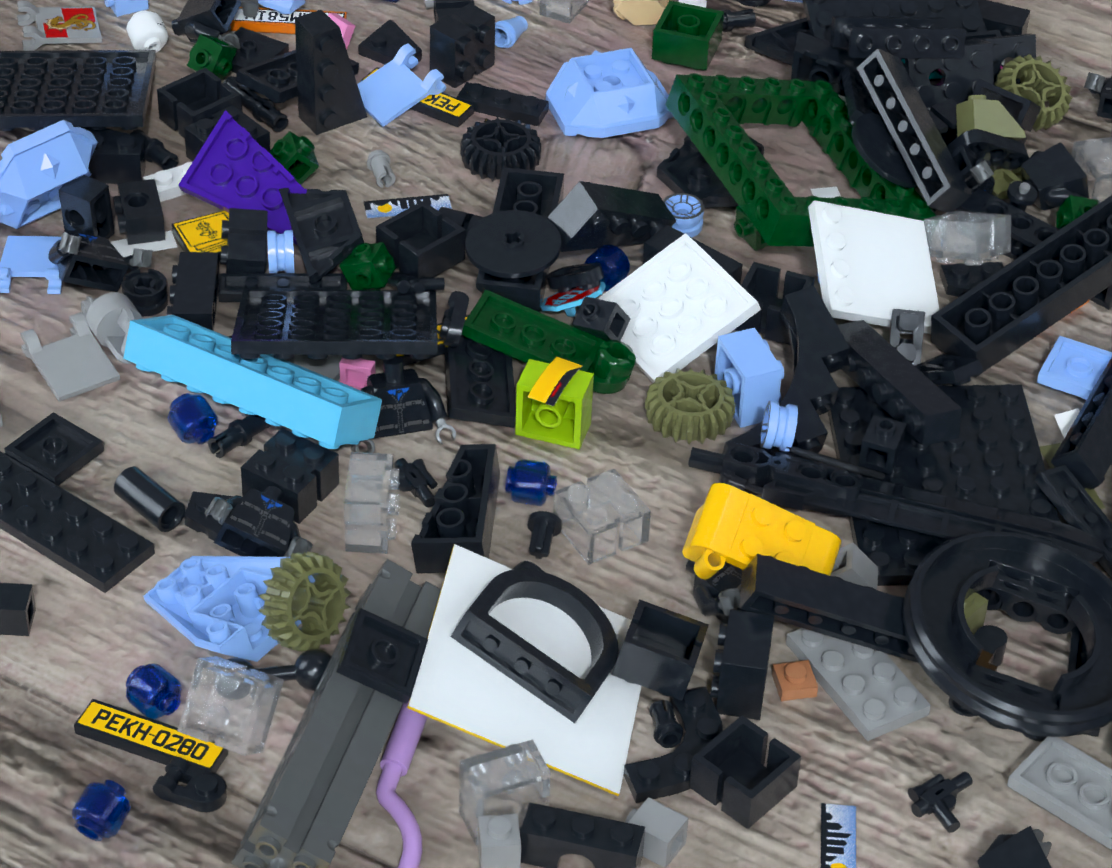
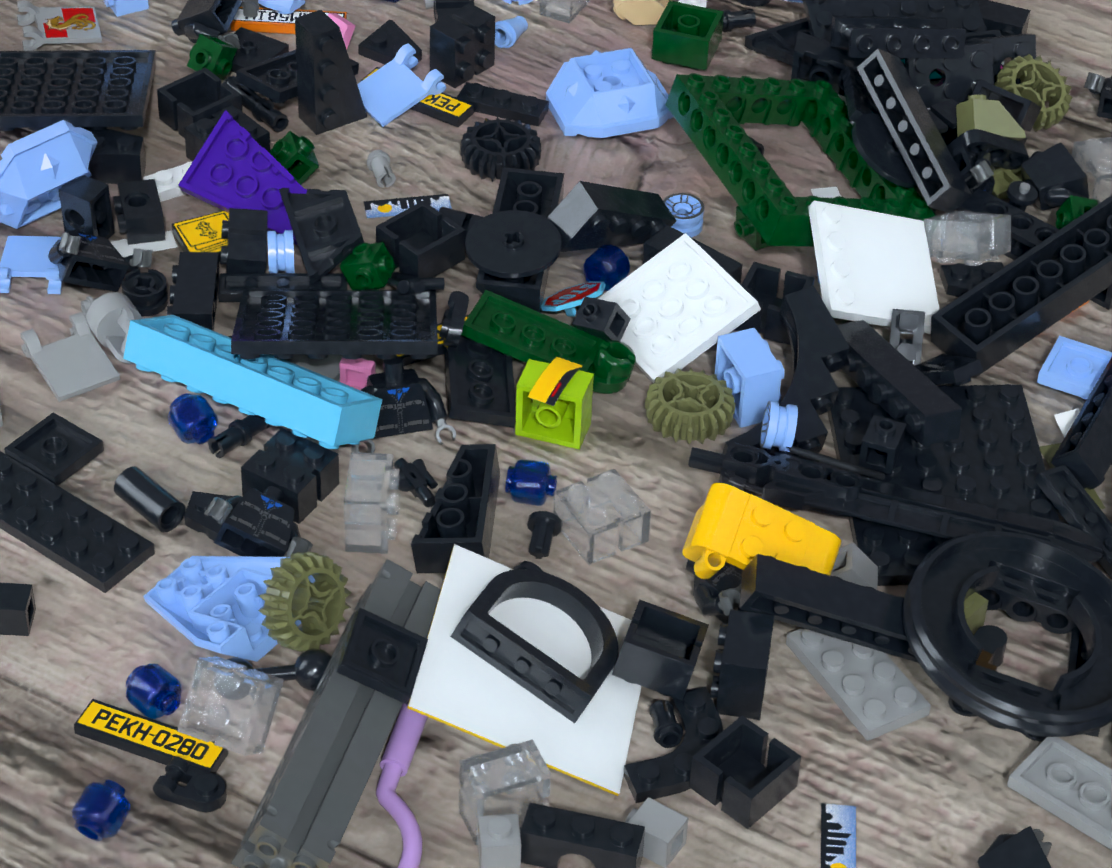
white head [126,10,168,53] -> none
black pin [130,129,178,170] -> none
black plate [546,262,605,293] -> none
black wing [657,135,739,208] -> none
nougat plate [772,660,818,701] -> none
black piece [908,771,973,833] -> none

